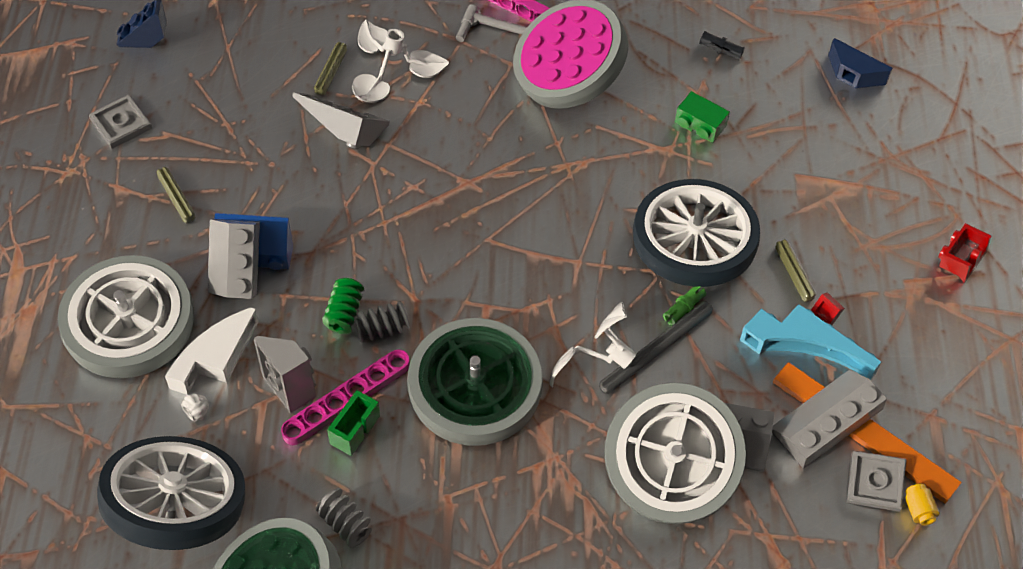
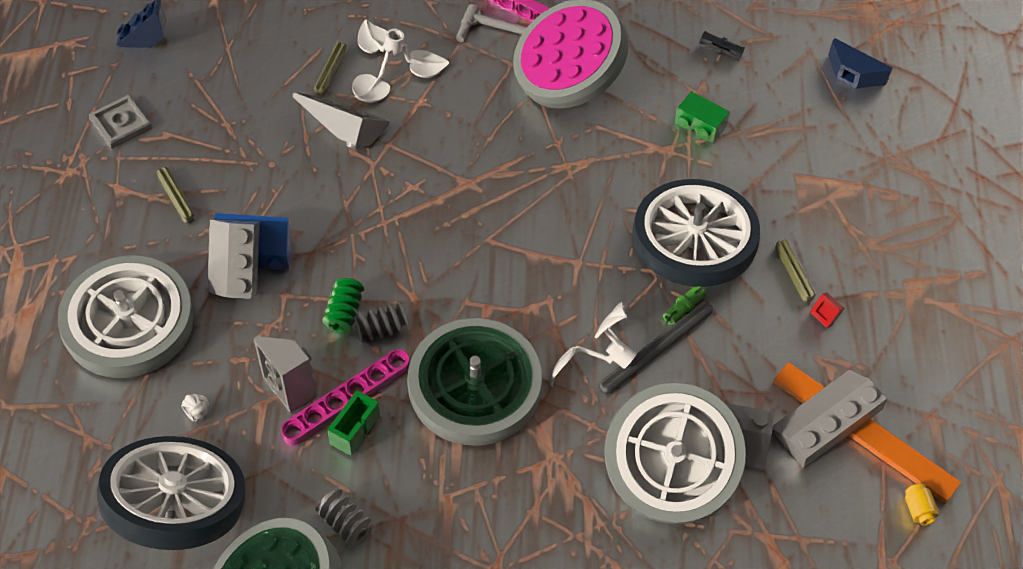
white slope [165,308,258,395] -> none
medium azure arch [740,304,881,380] -> none
light grey tile [847,450,906,512] -> none
red window [938,223,992,283] -> none

